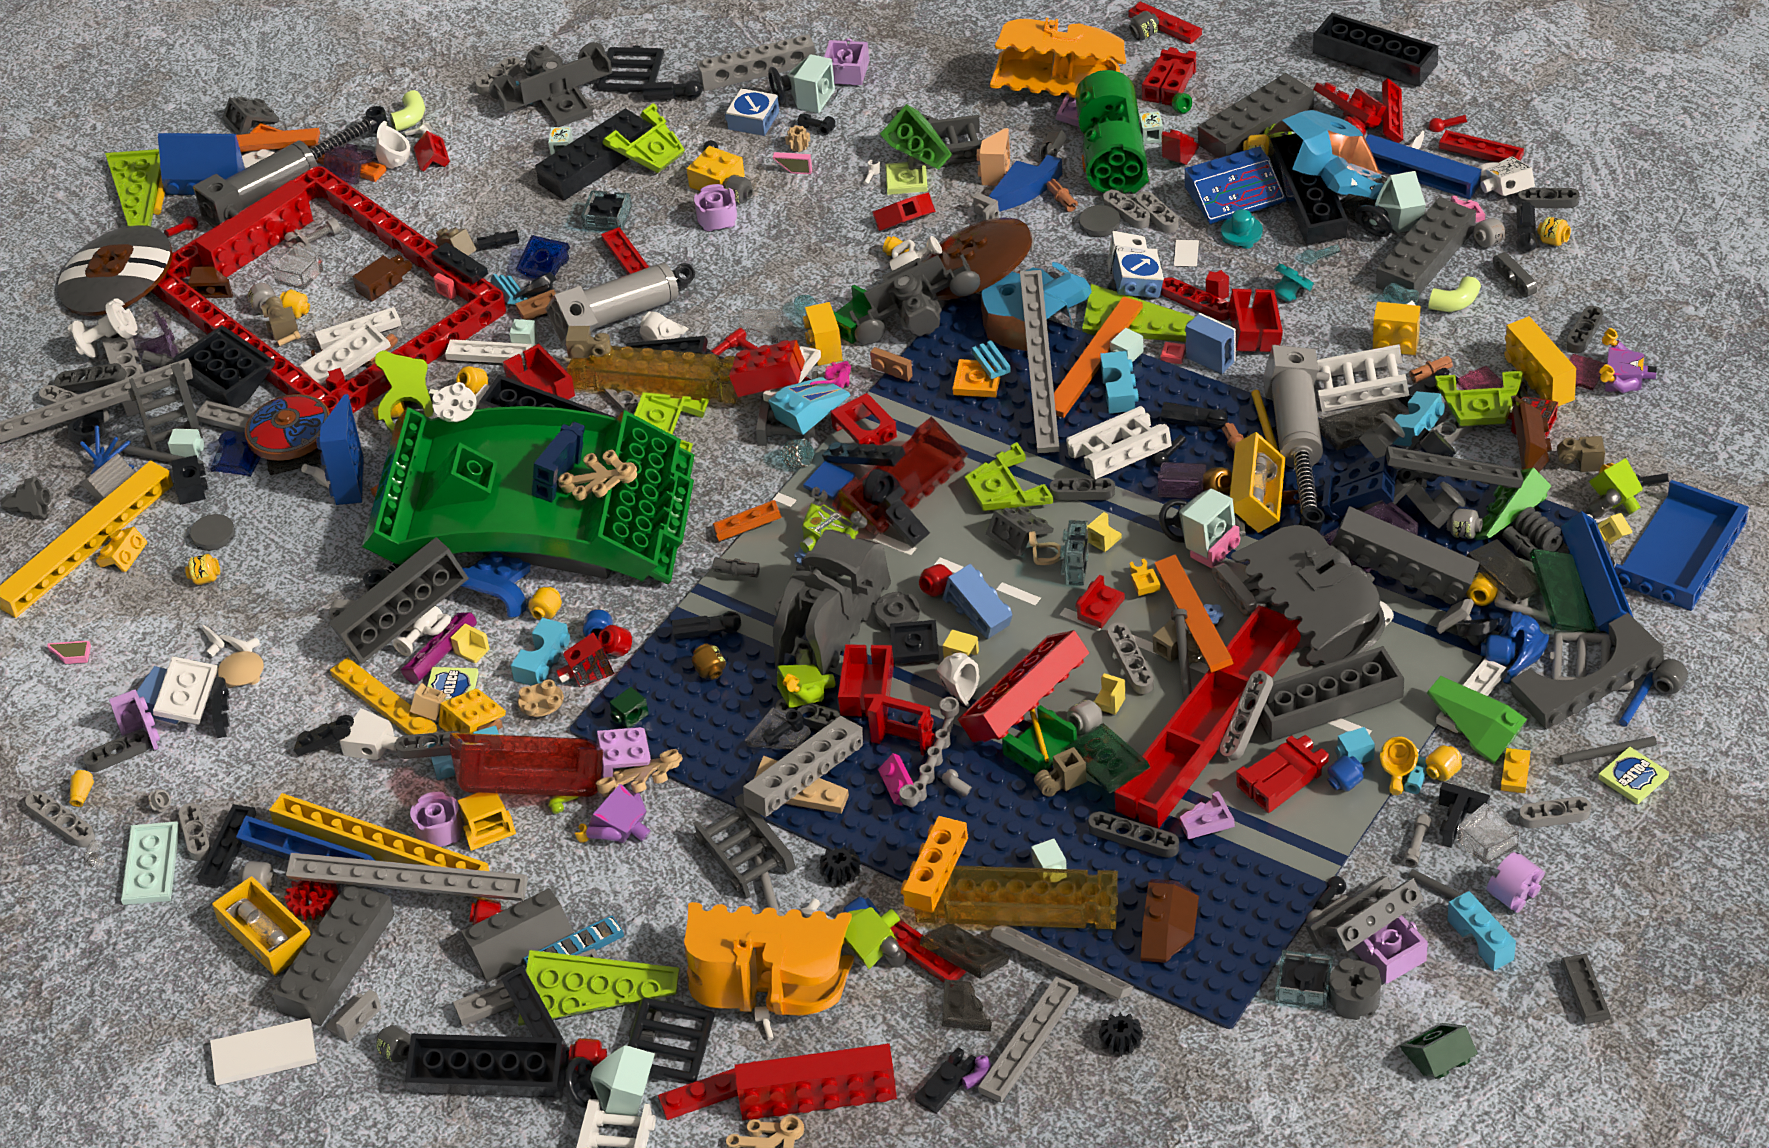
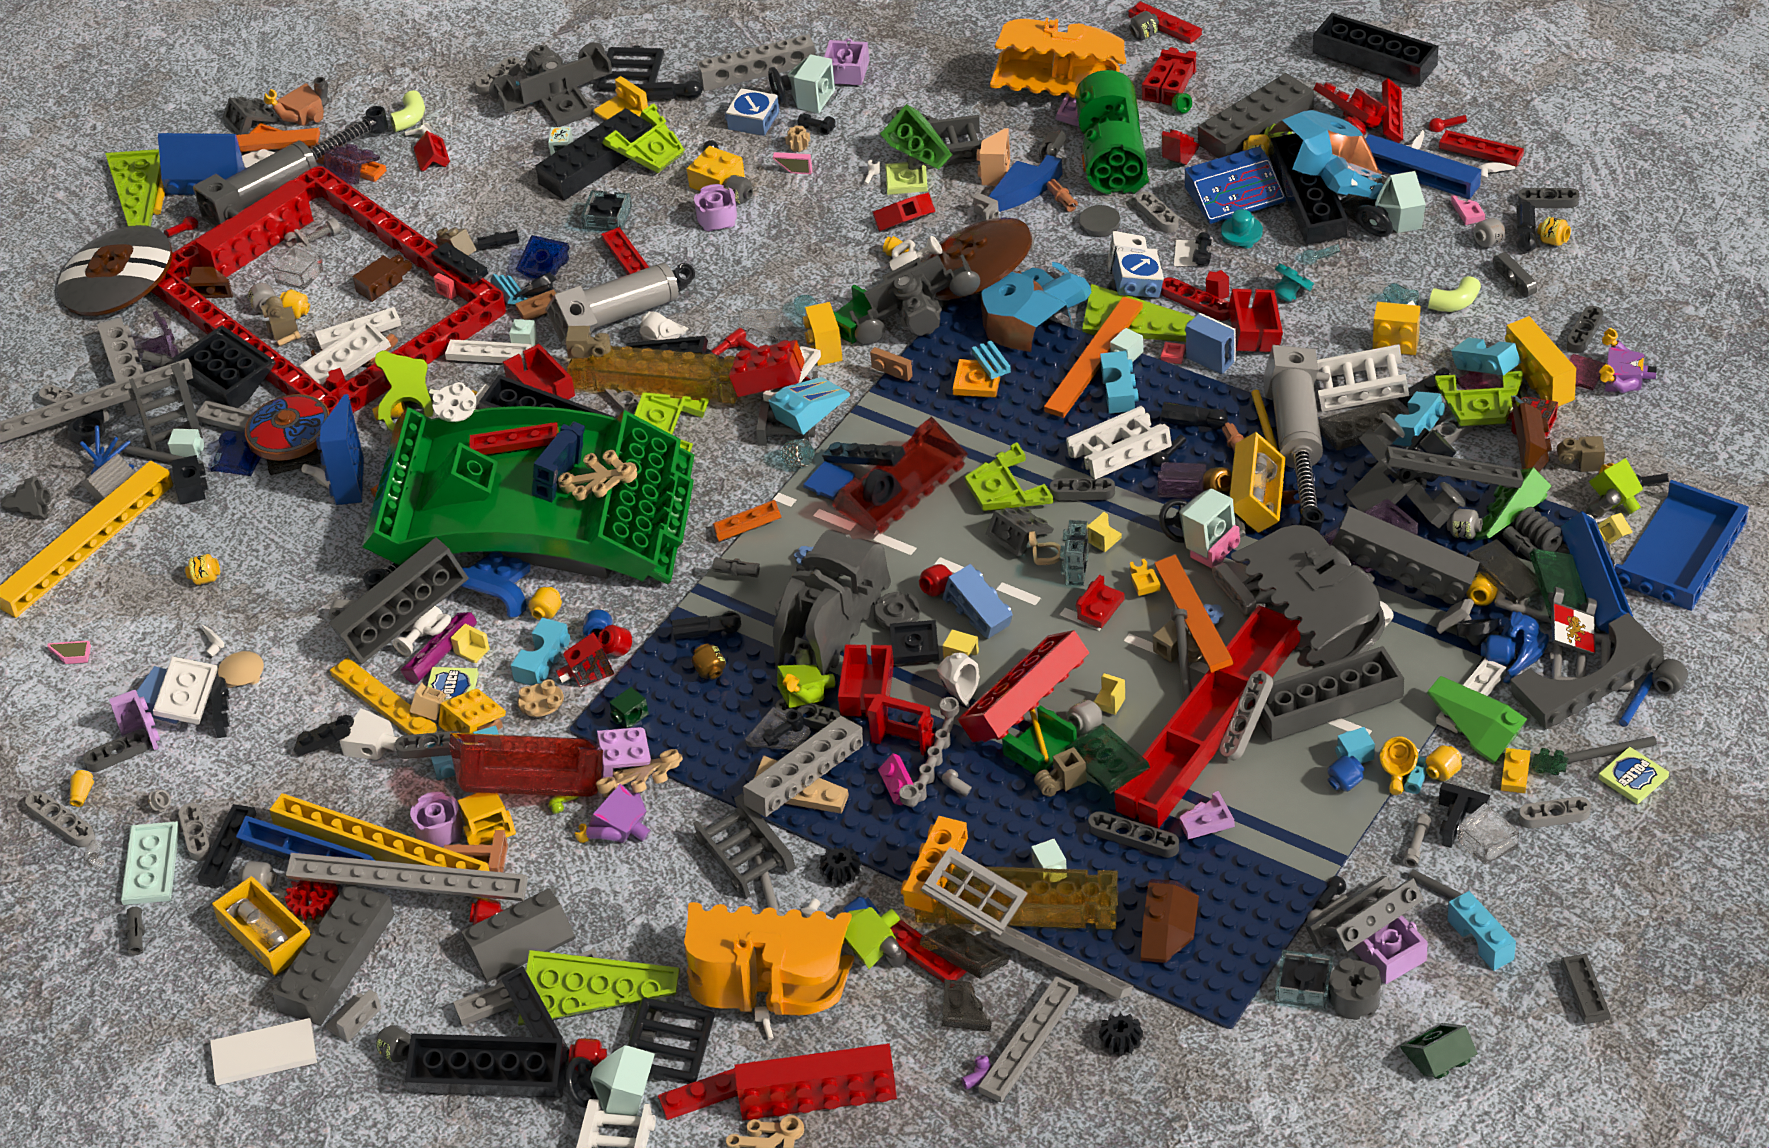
dark grey beam [54,363,127,392] -> none
white piece [68,298,138,358] -> none
yellow bracket [95,527,147,572] -> none
dark grey tile [190,514,235,551] -> none
white bar [220,635,260,652] -> none
white helmet [375,121,410,169] -> none
yellow head [456,366,488,392] -> none
tile [524,915,624,966] -> none
torso [800,487,867,553] -> none
dark pink animal [810,361,851,389] -> none
red panel [830,393,897,445] -> none
black bracket [871,486,930,548] -> none
black hinge [915,1047,976,1114] -> none
light grey plate [1020,270,1059,453] -> none
light grey beam [1103,190,1150,229] -> none
light grey beam [1108,622,1154,694] -> none
light aqua brick [1139,111,1163,144] -> none
red hips [1236,735,1329,814] -> none
dark blue hips [1315,455,1397,520] -> none
dark grey brick [1376,197,1476,302] -> none
nougat axle [1409,356,1453,383] -> none
white torso [1480,156,1535,196] -> none
lavender brick [1487,852,1545,913] -> none
none -> dark grey pin [125,907,145,955]
none -> nougat torso [264,77,330,126]
none -> nougat bracket [444,830,508,872]
none -> red plate [469,422,559,455]
none -> yellow bracket [594,76,648,121]
none -> light grey piece [921,847,1028,937]
none -> black bar [1192,232,1212,265]
none -> medium azure arch [1451,337,1521,375]
none -> clear green piece [1531,748,1569,775]
none -> flag [1548,587,1597,656]

